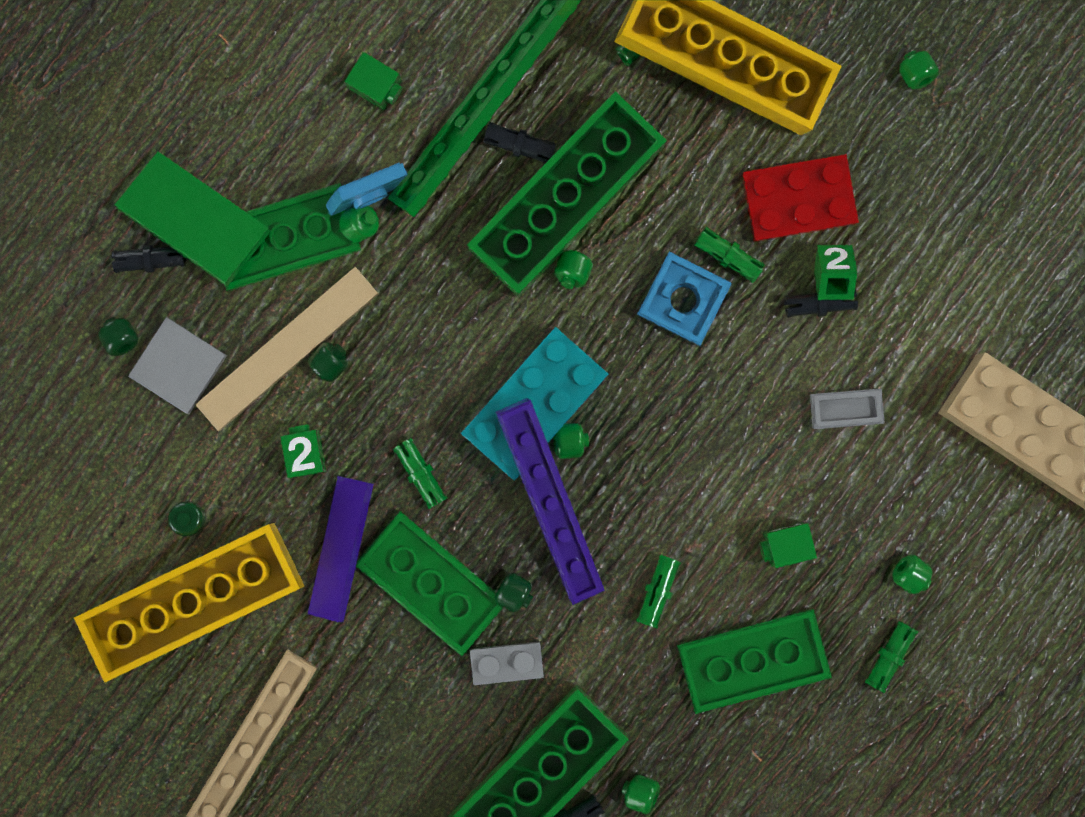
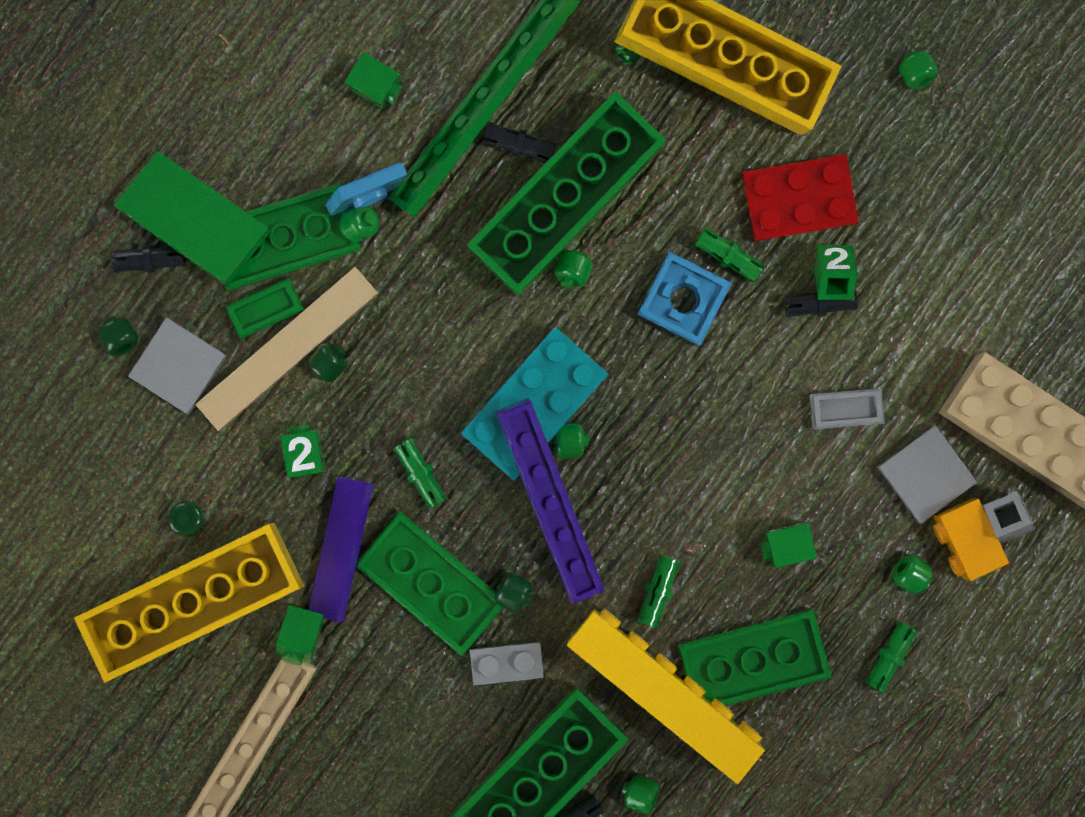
none -> green tile [225,278,305,340]
none -> green brick [275,605,323,665]
none -> yellow brick [566,608,765,785]
none -> light grey tile [877,425,977,524]
none -> light orange brick [933,498,1009,581]
none -> light grey brick [983,492,1036,543]

